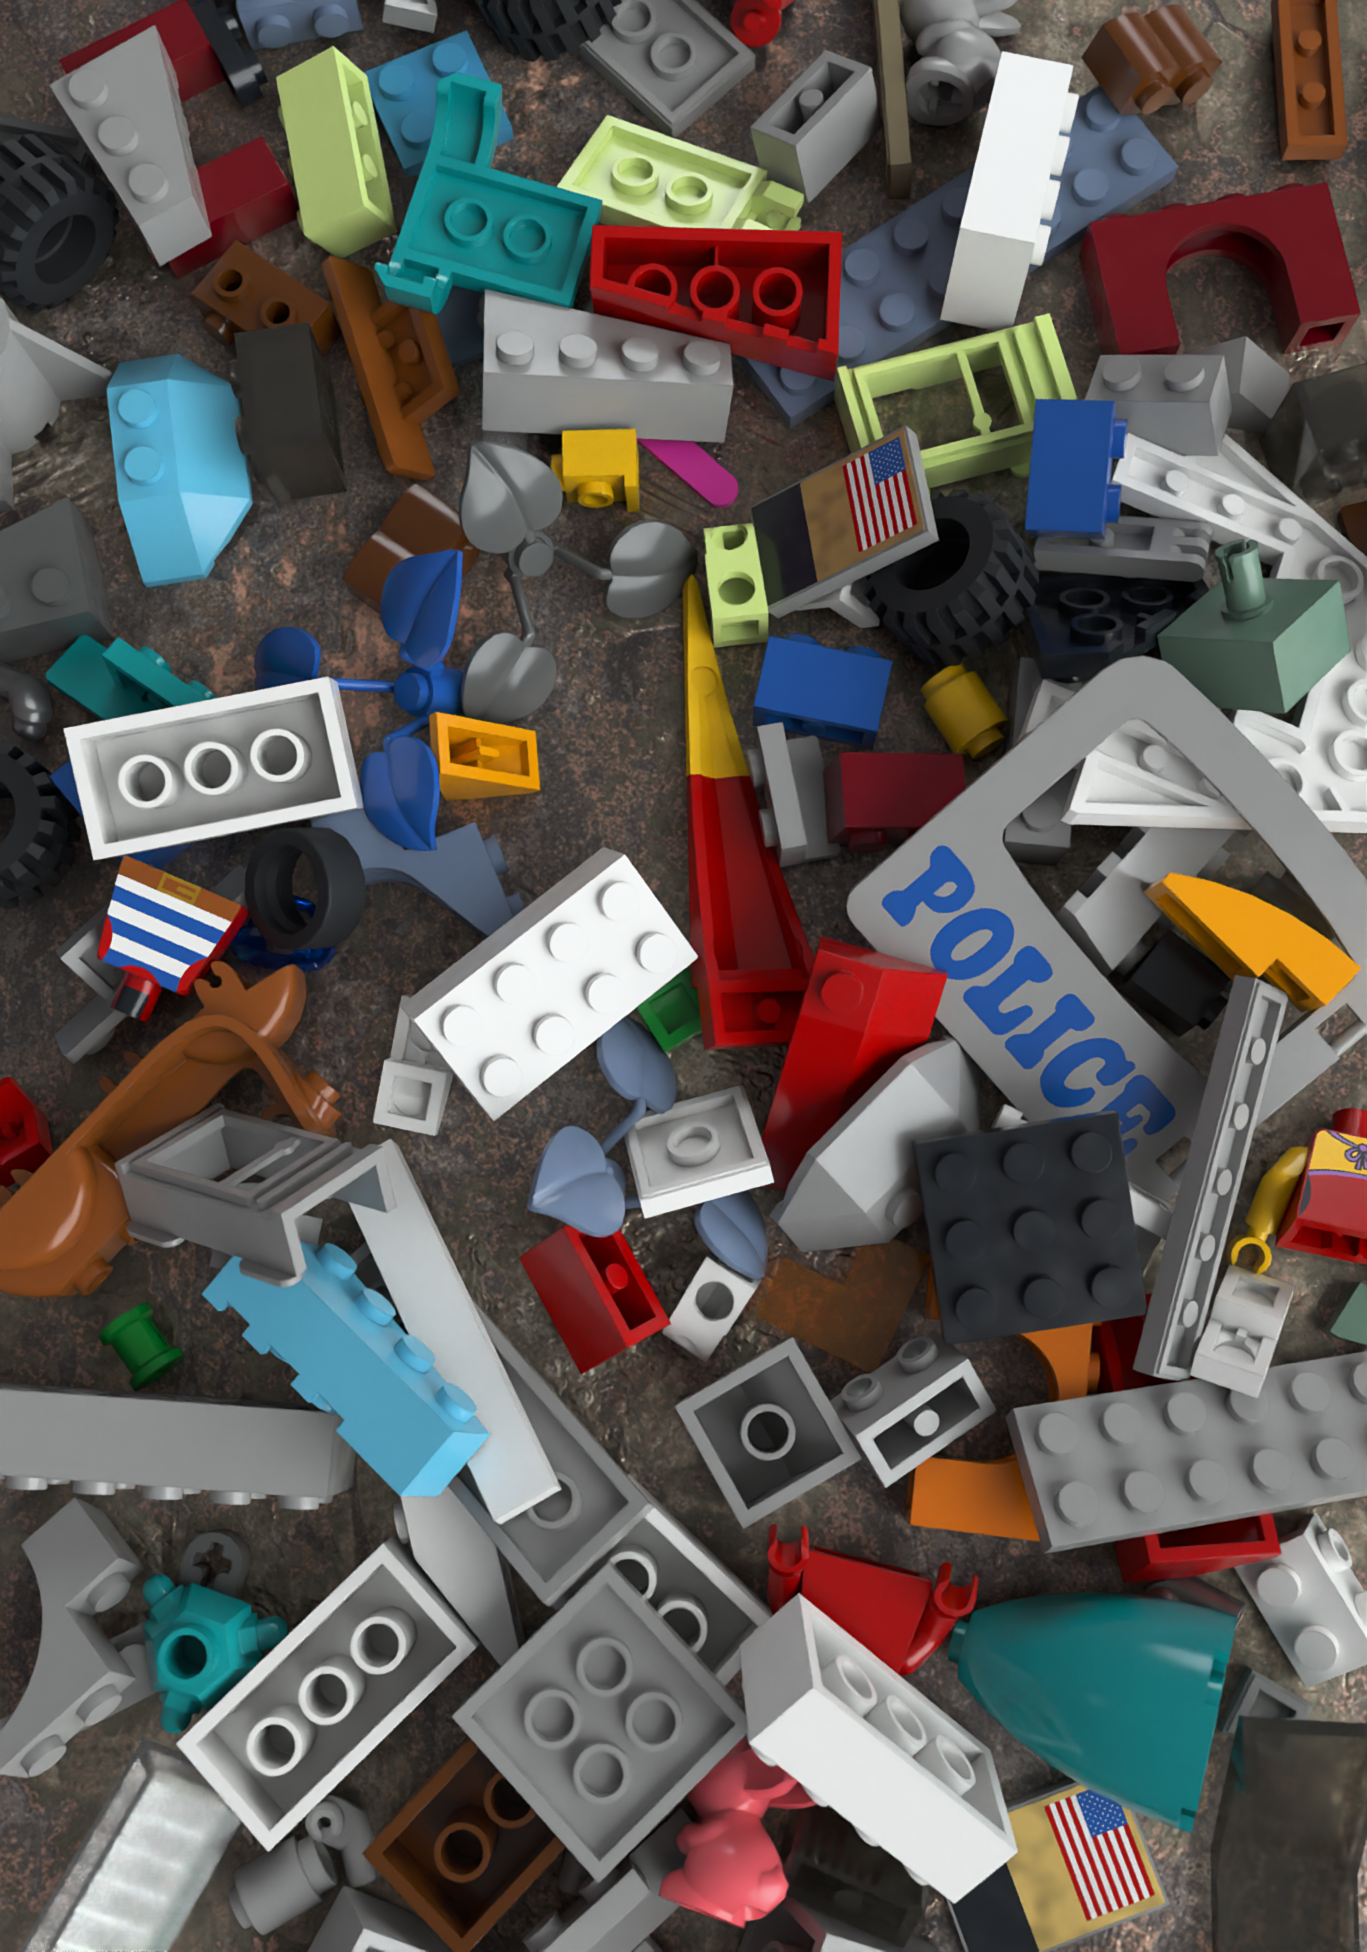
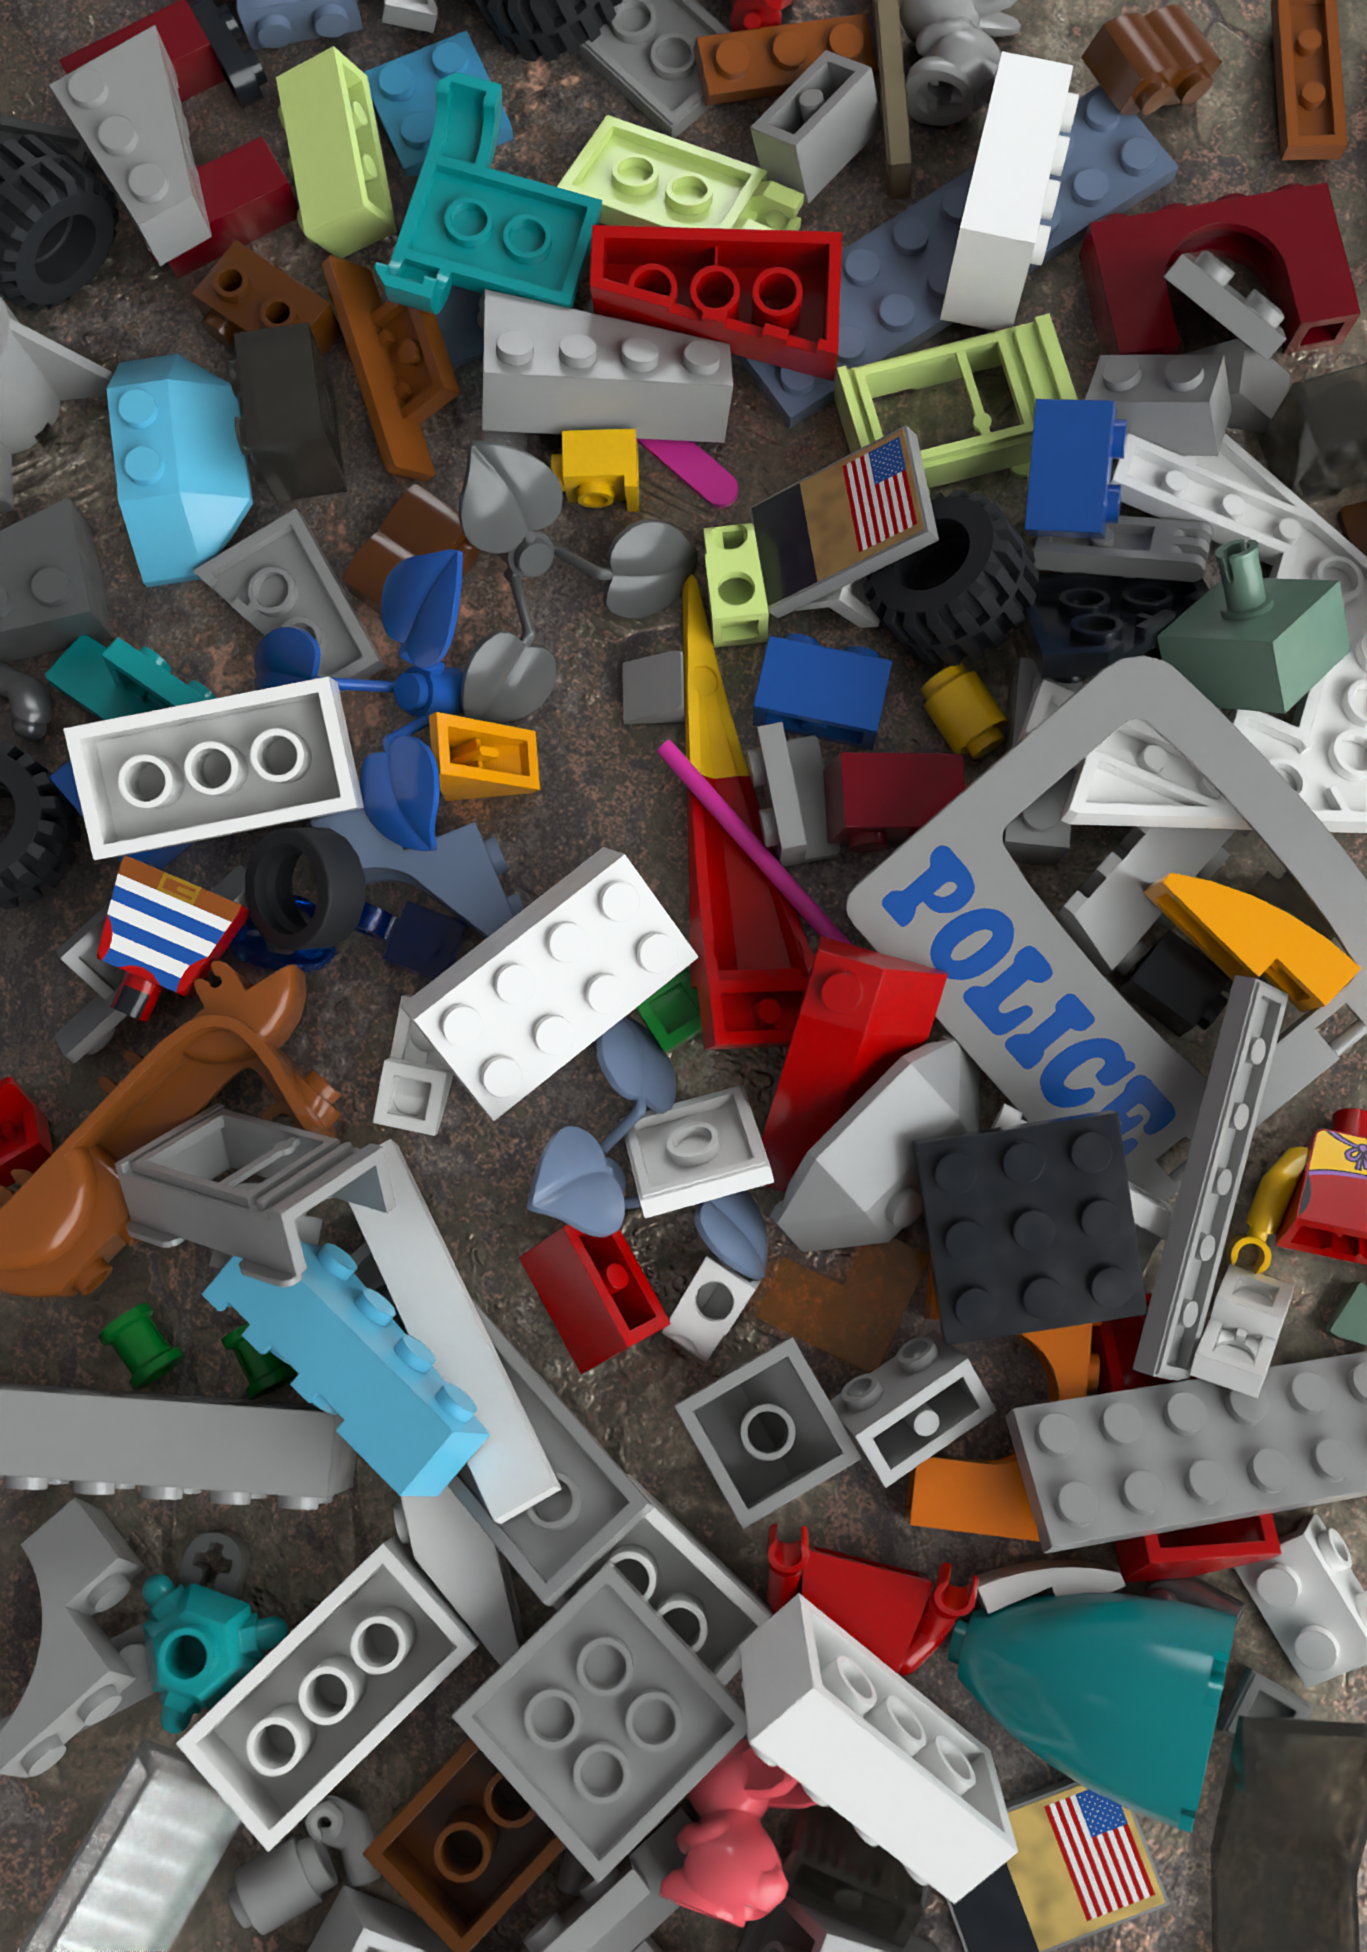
none -> light grey wing [193,508,386,694]
none -> green bush [221,1323,298,1400]
none -> clear blue plate [353,901,468,980]
none -> light grey slope [622,651,685,724]
none -> dark pink axle [656,739,852,945]
none -> dark orange plate [693,13,878,106]
none -> white slope [969,1559,1126,1614]
none -> light grey plate [1164,250,1286,361]

